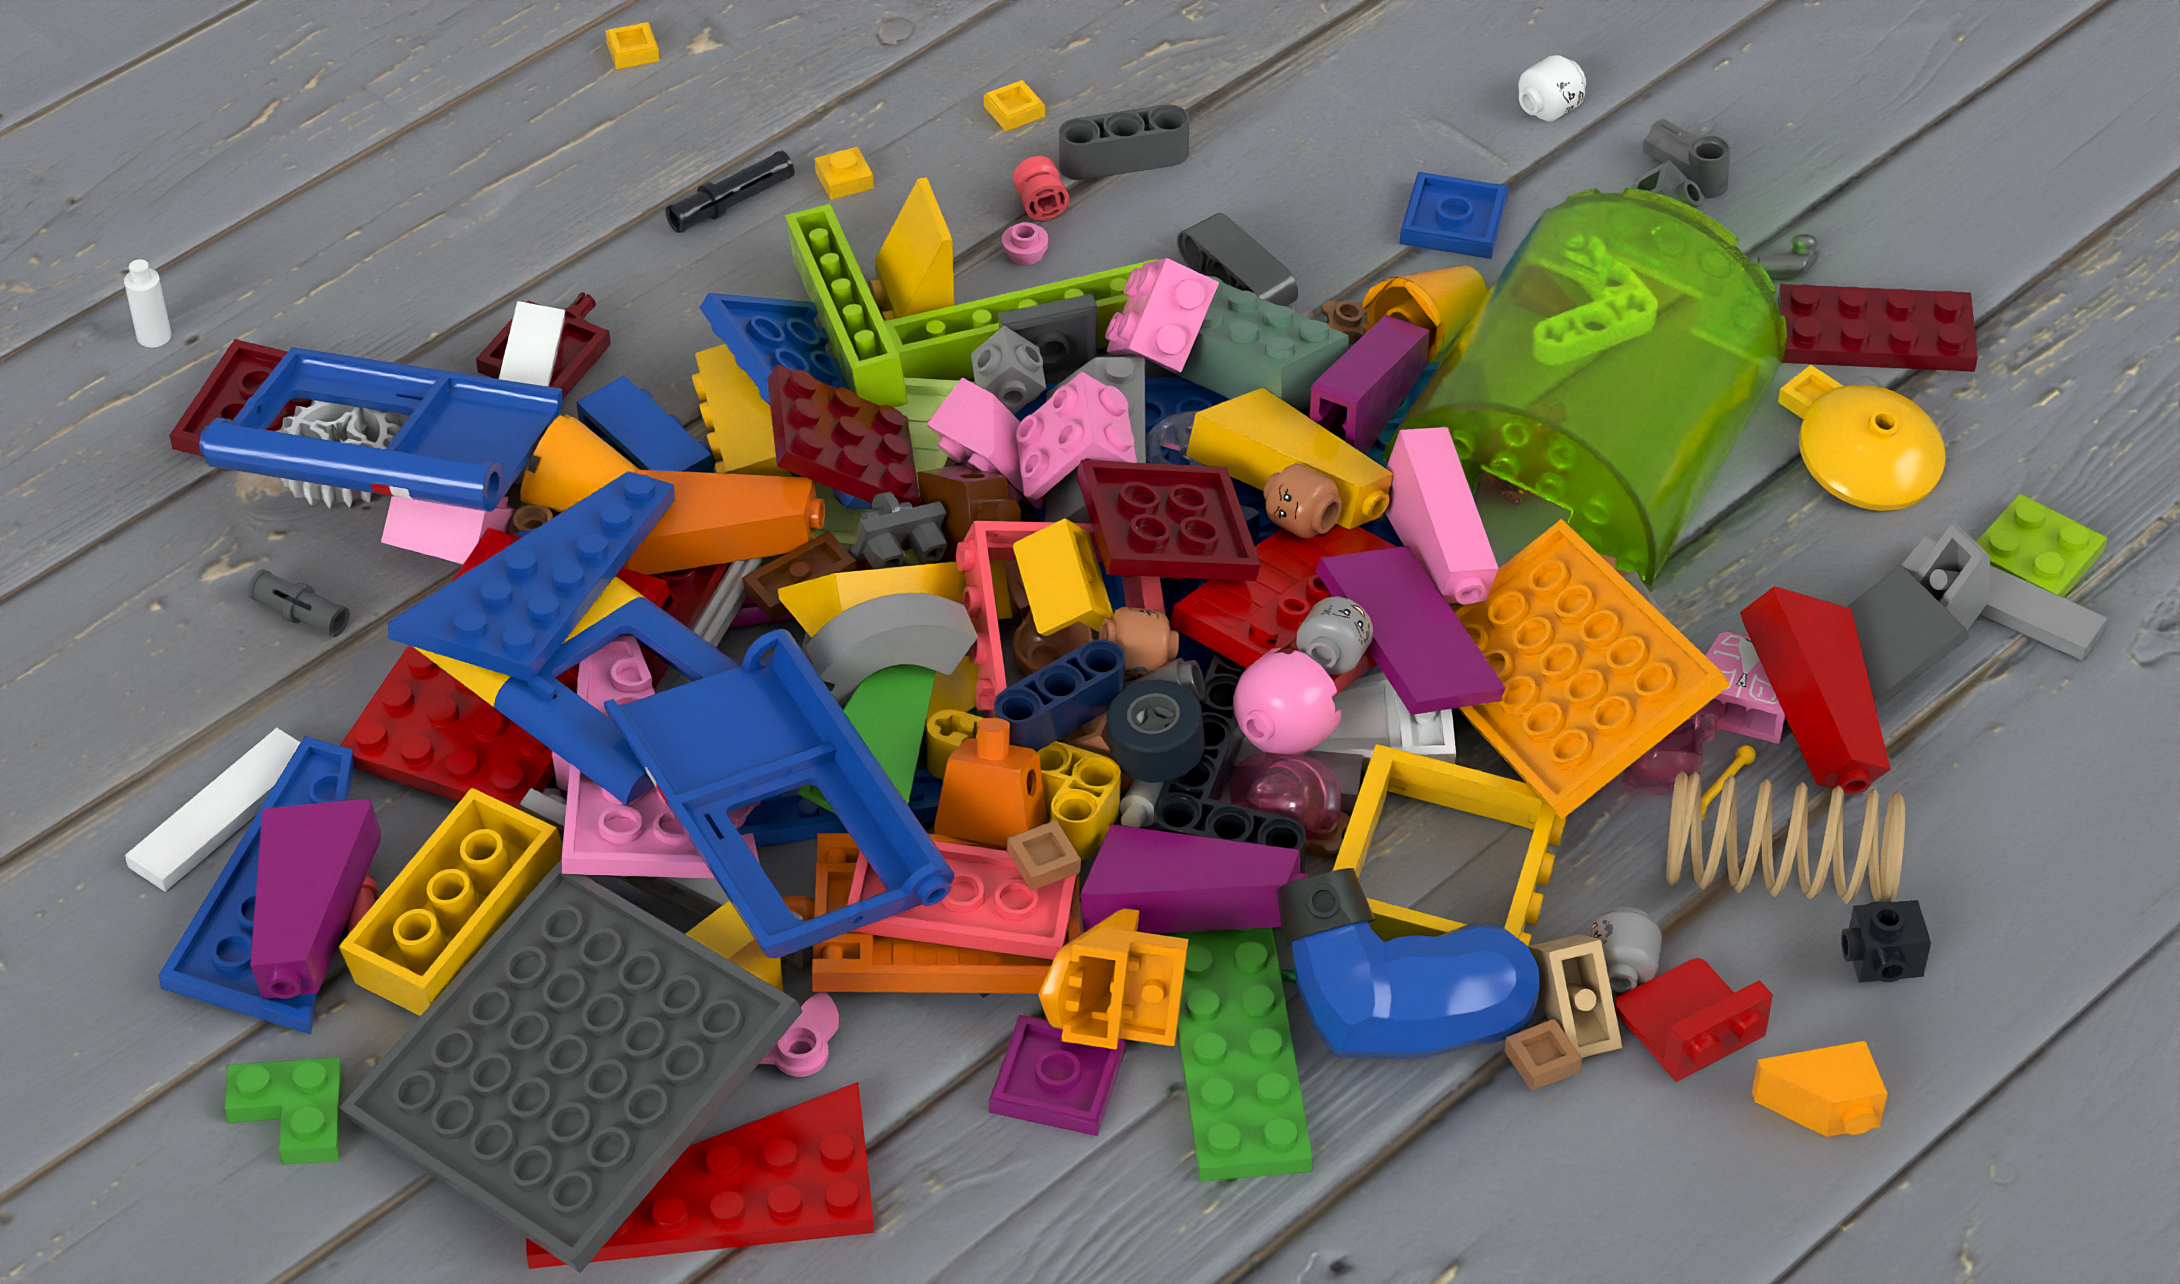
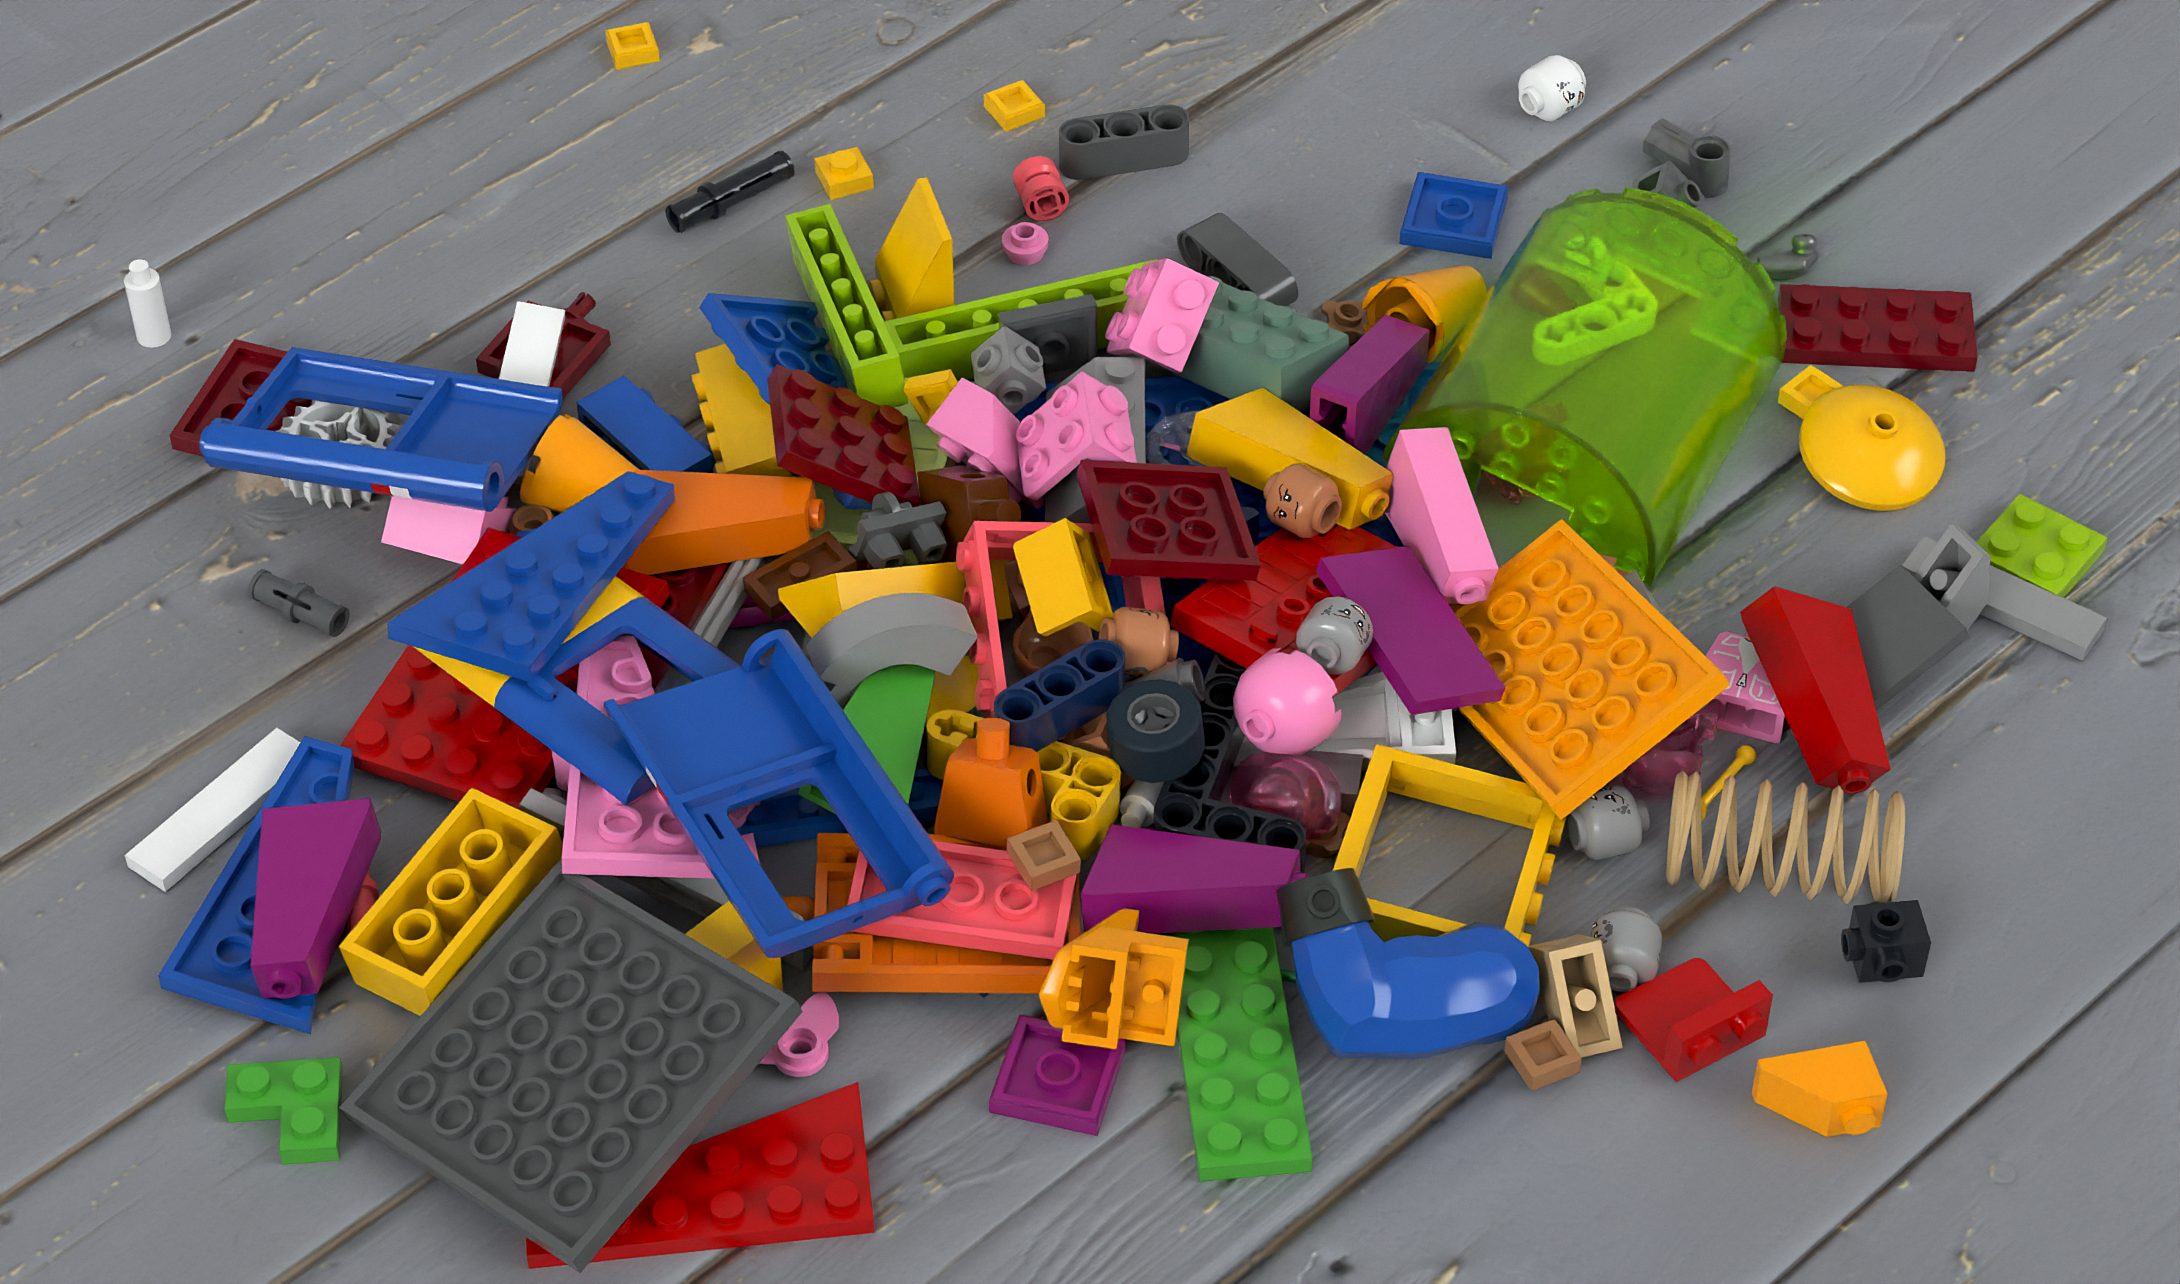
none -> yellow tile [903,369,958,425]
none -> light grey head [1566,785,1650,860]

